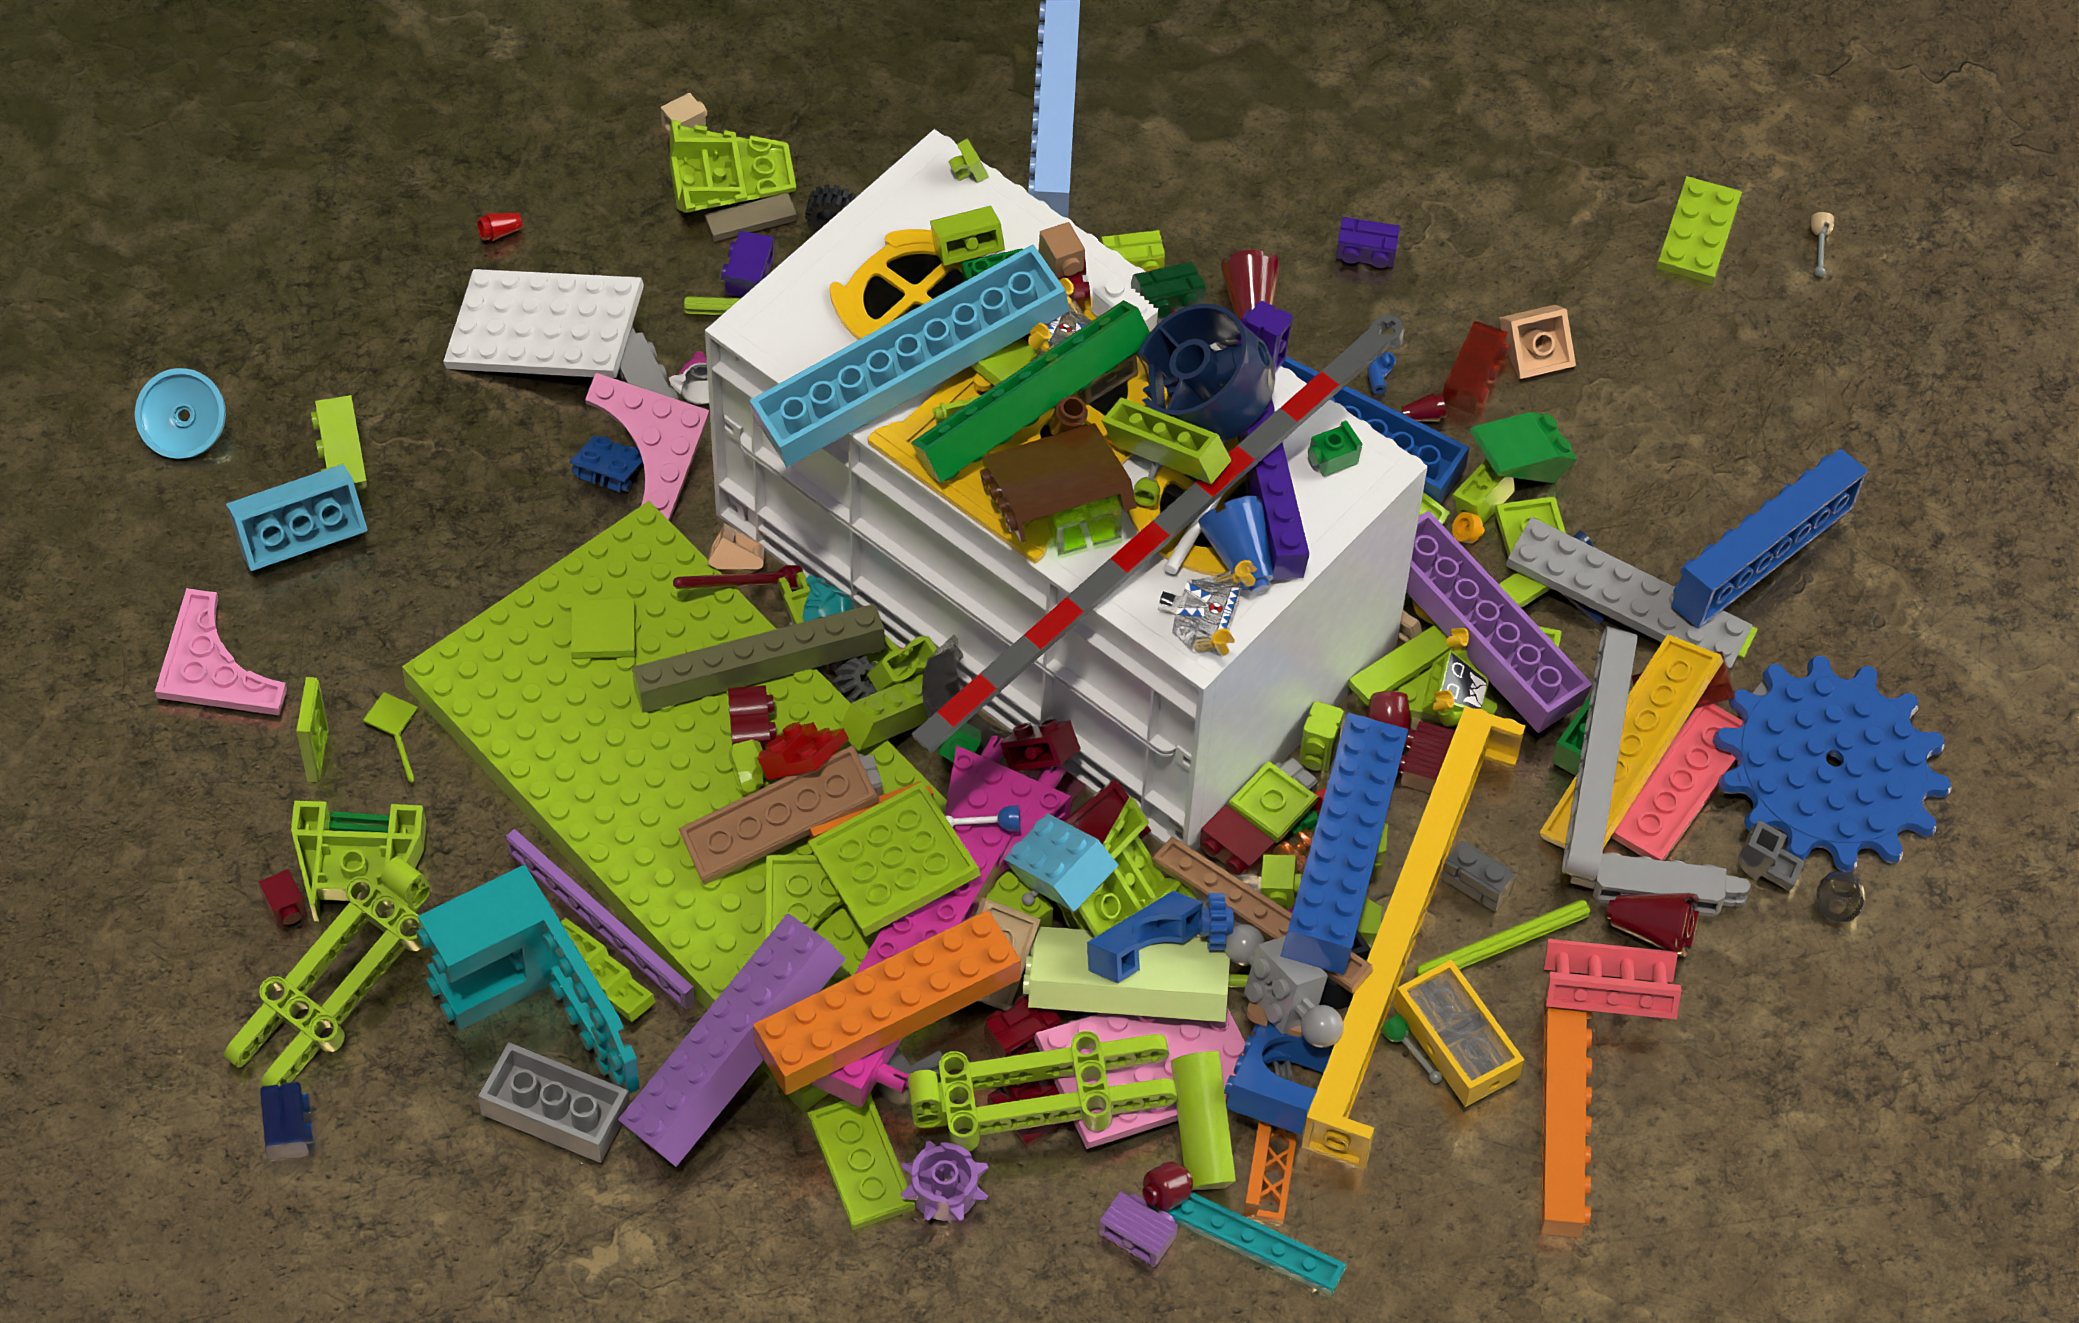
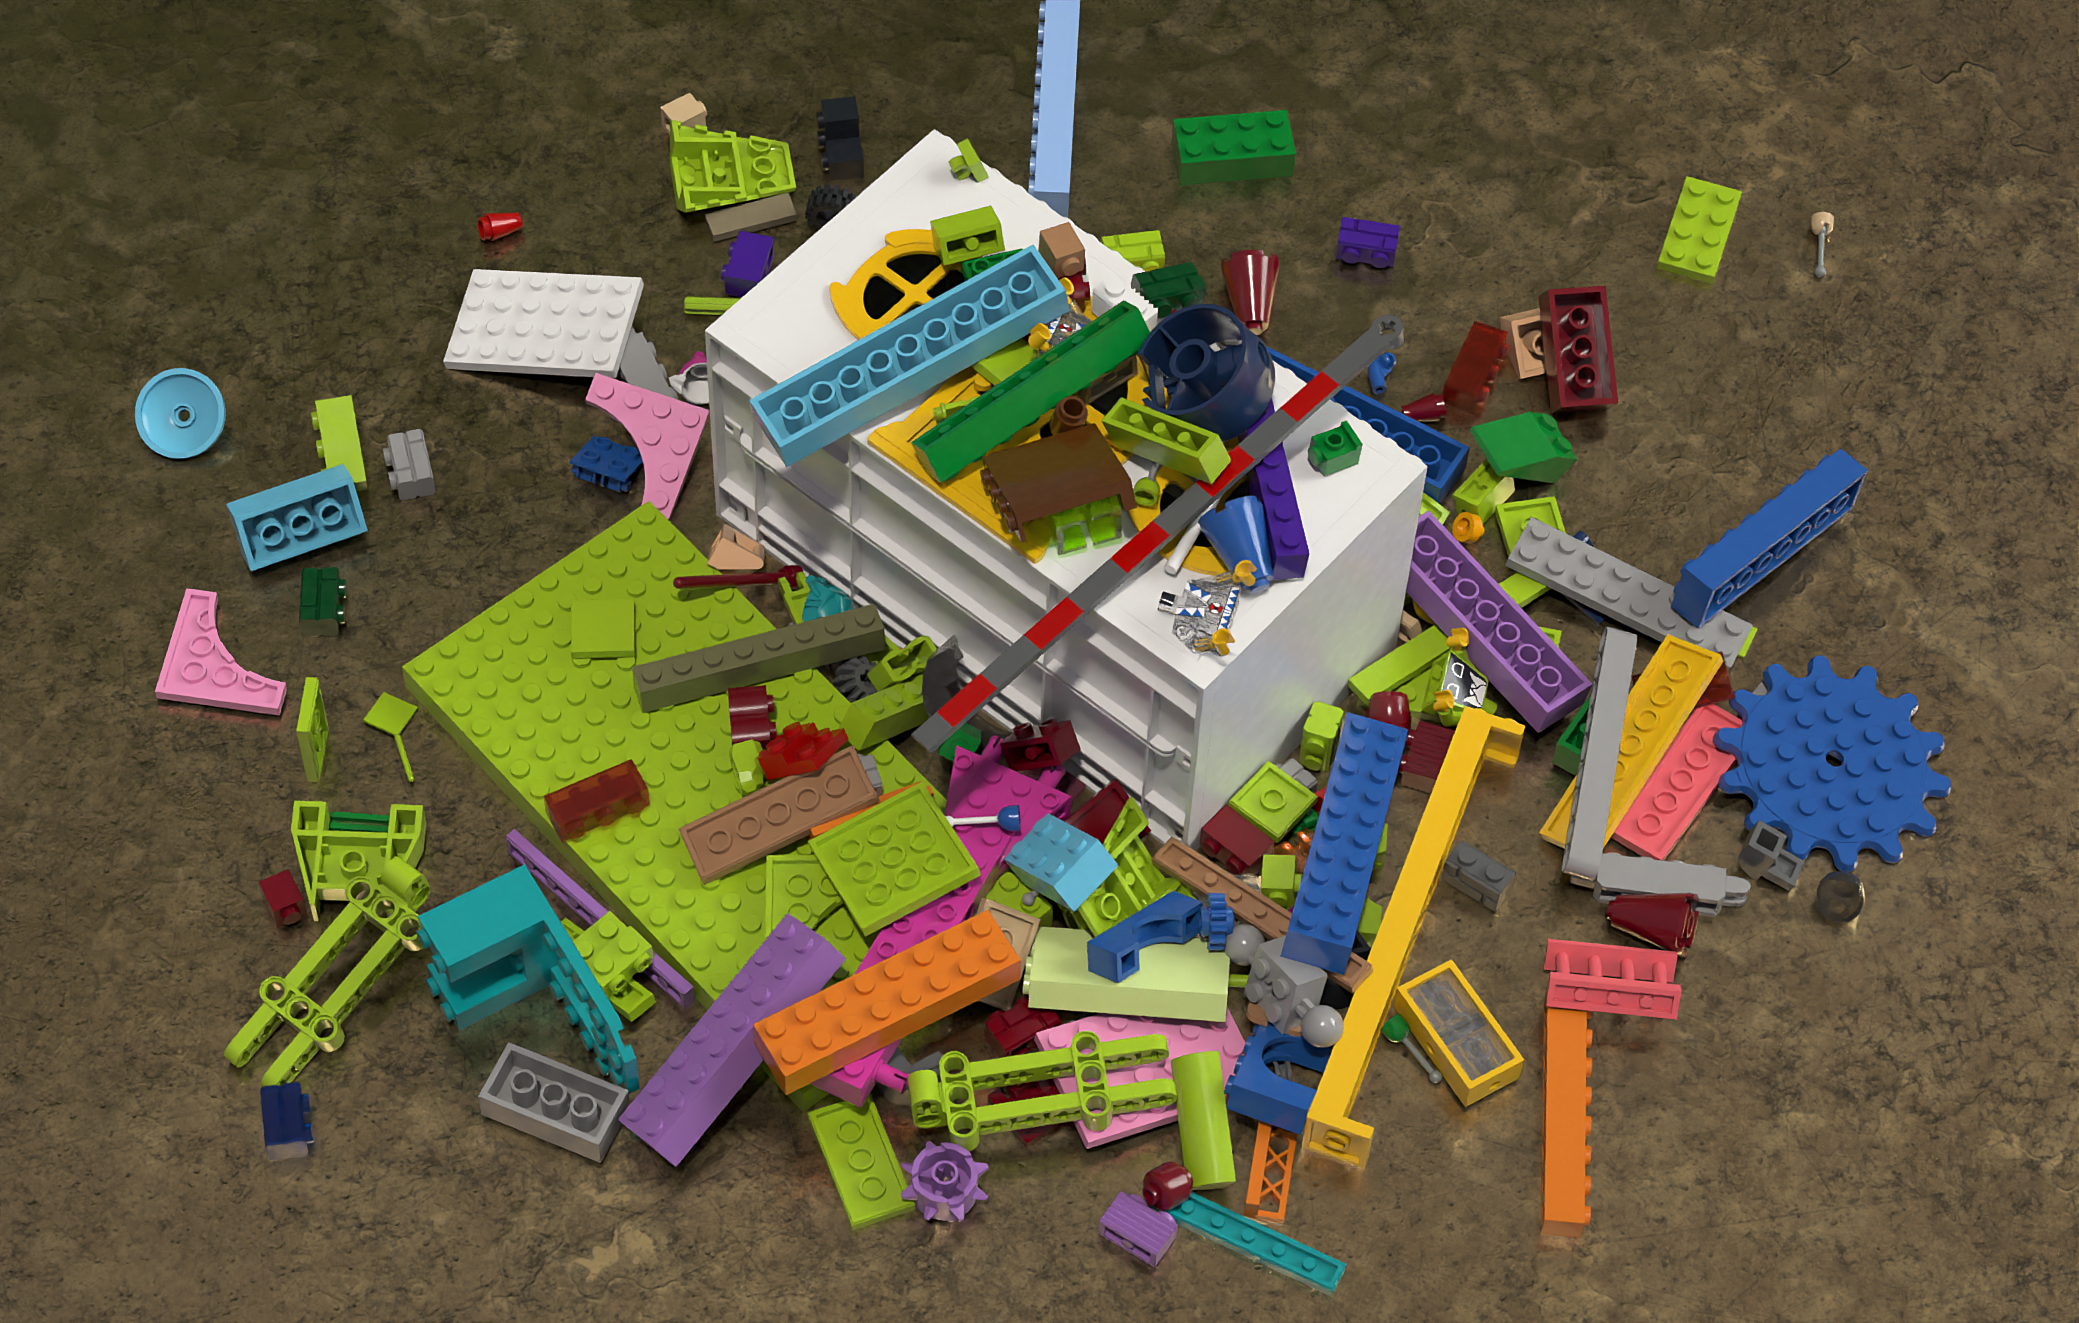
dark purple brick [1237,301,1293,374] -> none
lime axle [1415,900,1590,977] -> none
none -> dark green brick [299,567,347,637]
none -> light grey brick [383,429,436,501]
none -> clear red brick [544,759,650,842]
none -> lime plate [573,911,654,997]
none -> black brick [816,96,864,181]
none -> green brick [1172,110,1296,185]
none -> dark red brick [1538,286,1619,413]

